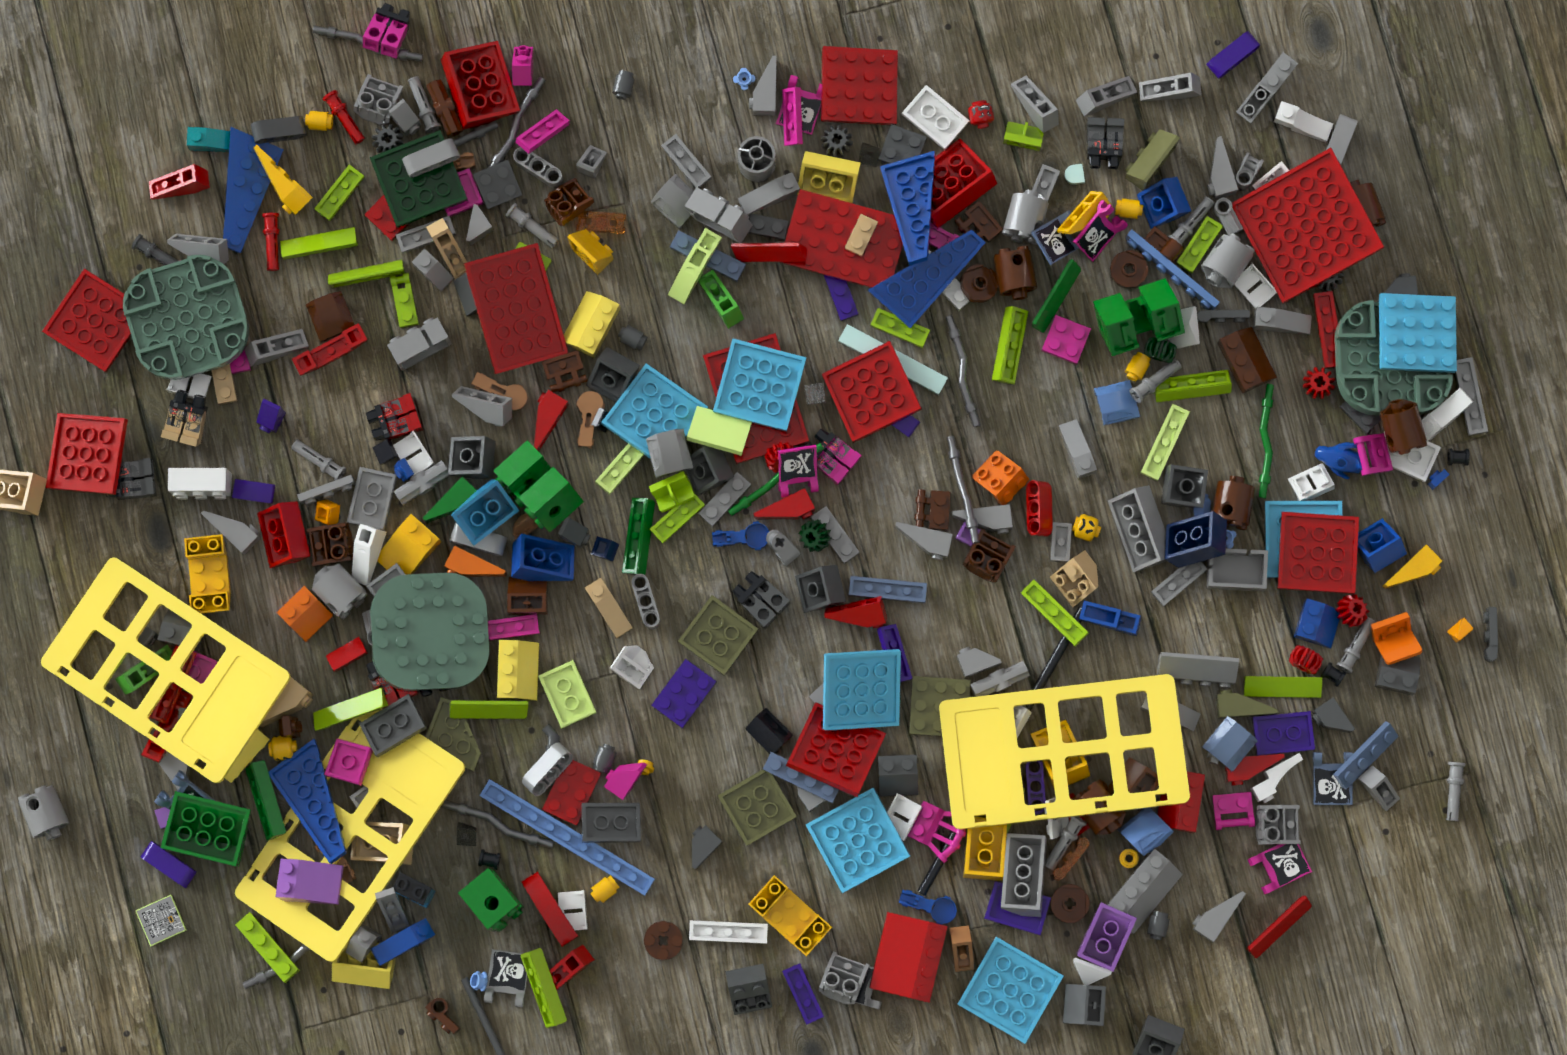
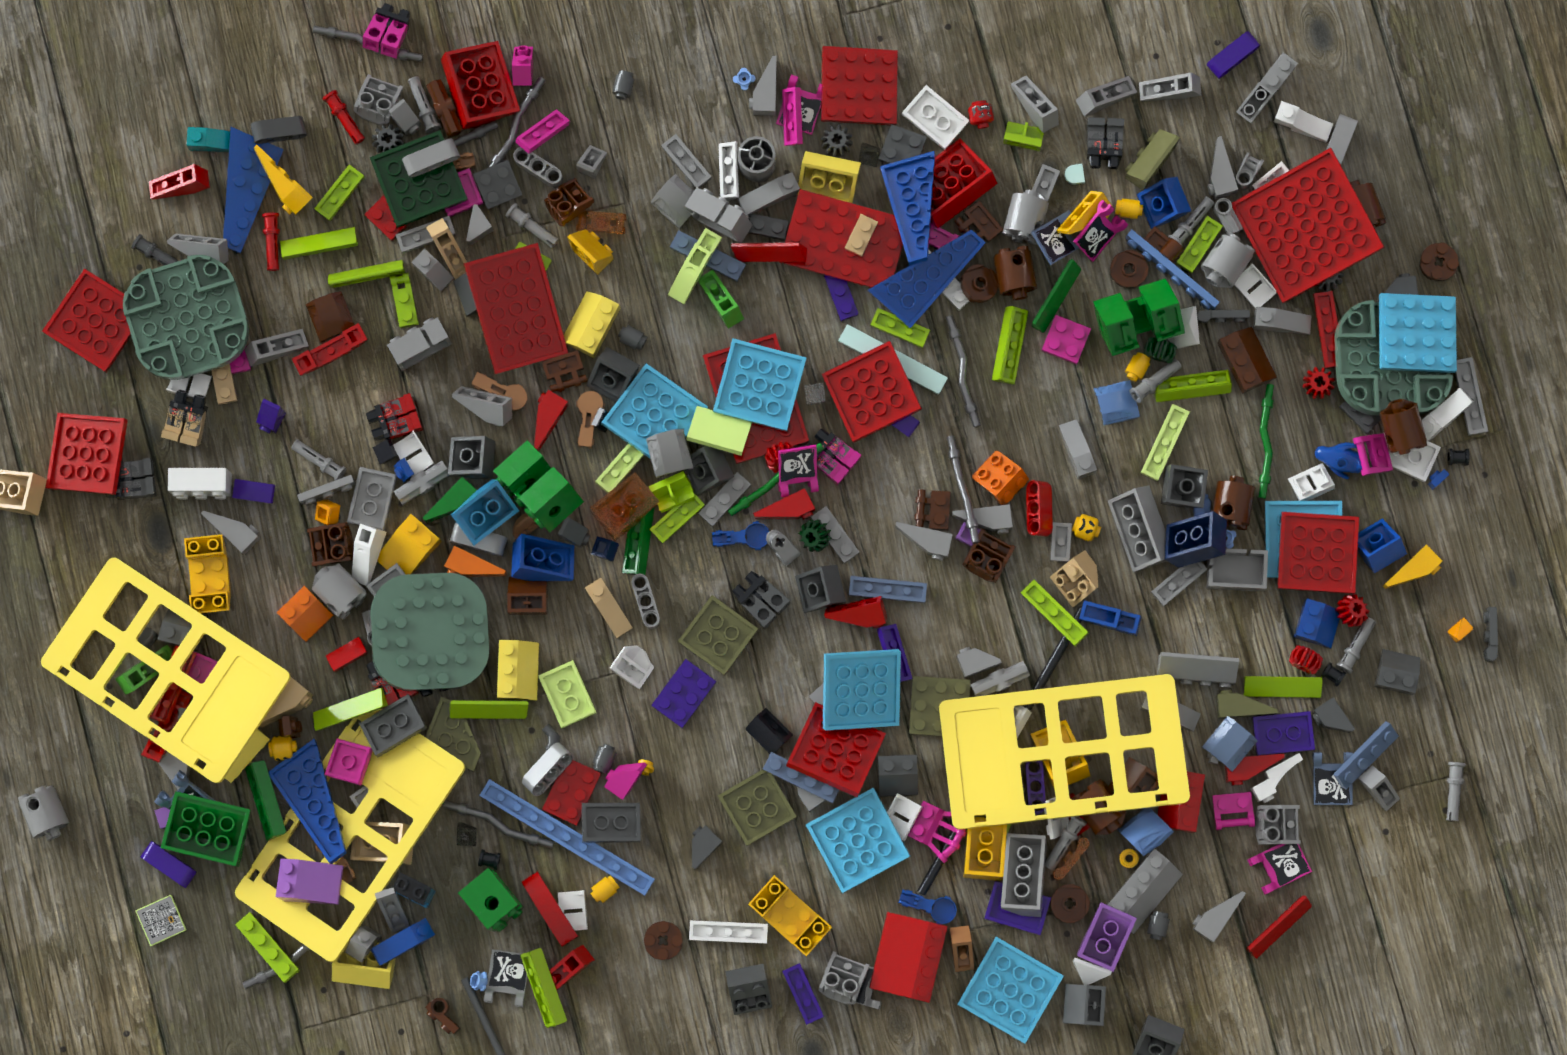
red slope [257,501,310,568] -> none
yellow brick [305,111,333,131] -> none
dark pink plate [488,614,540,641] -> none
orange bracket [1371,612,1422,665] -> none
none -> clear orange slope [590,472,659,541]
none -> white slope [719,141,739,201]
none -> reddish brown plate [1420,242,1459,281]

